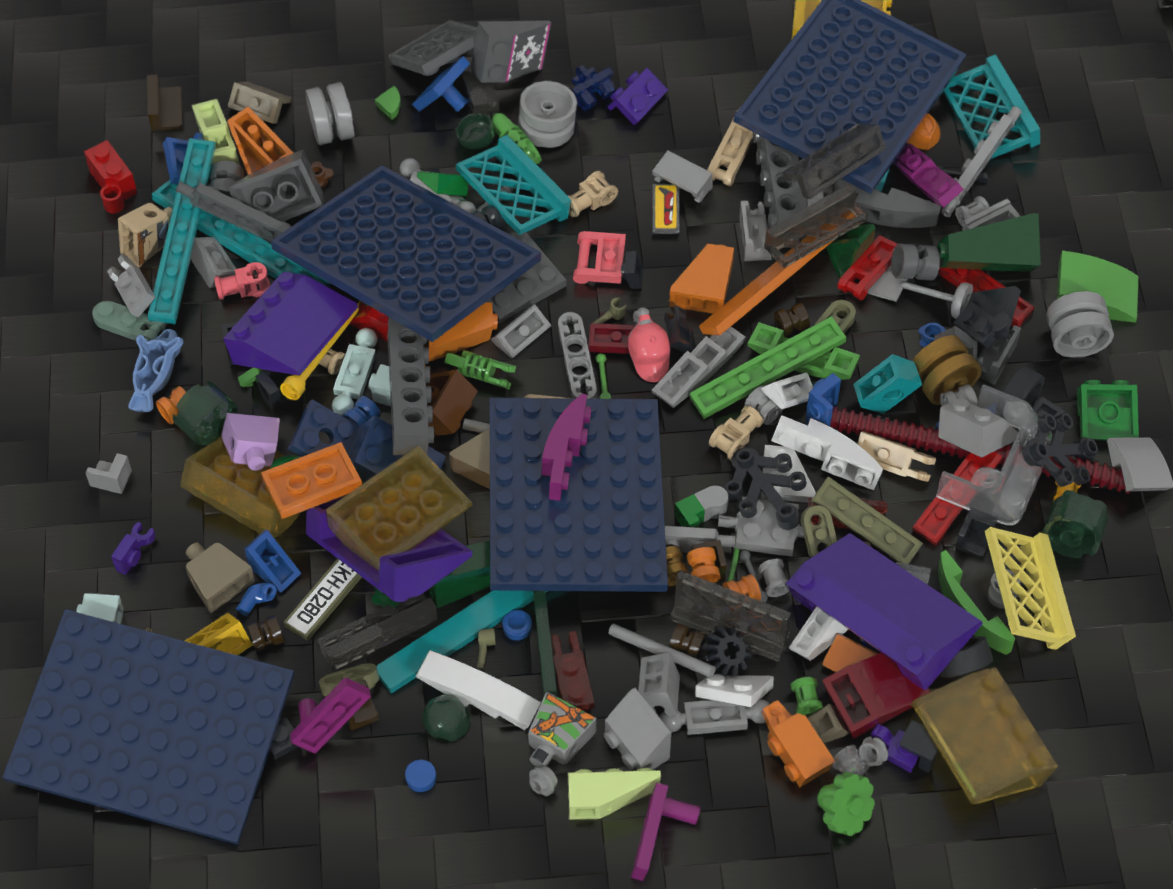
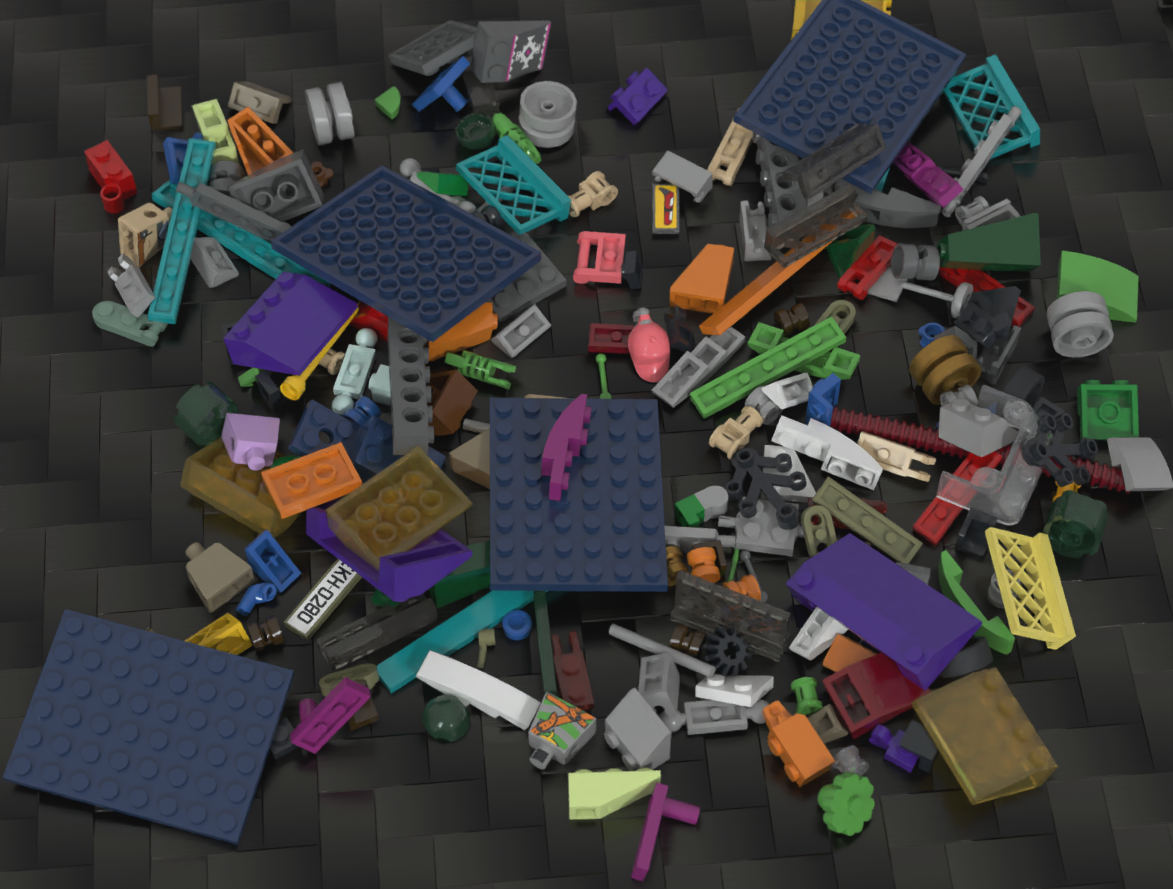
light aqua brick [76,593,124,624] -> none
light grey panel [86,453,132,494] -> none
dark purple plate [111,522,155,575] -> none
medium blue animal [128,329,183,412] -> none
orange wheel [156,386,195,425] -> none
coral connector [214,262,271,300] -> none
blue tile [405,760,436,792] -> none
light grey plate [529,766,557,796] -> none
light grey beam [558,312,597,399] -> none
clear blue hips [571,65,616,111] -> none
olive hand [593,298,627,324] -> none
light grey bush [758,559,790,597] -> none
teal brick [853,354,922,414] -> none
light grey plate [859,737,888,766] -> none
orange hat [907,114,940,150] -> none

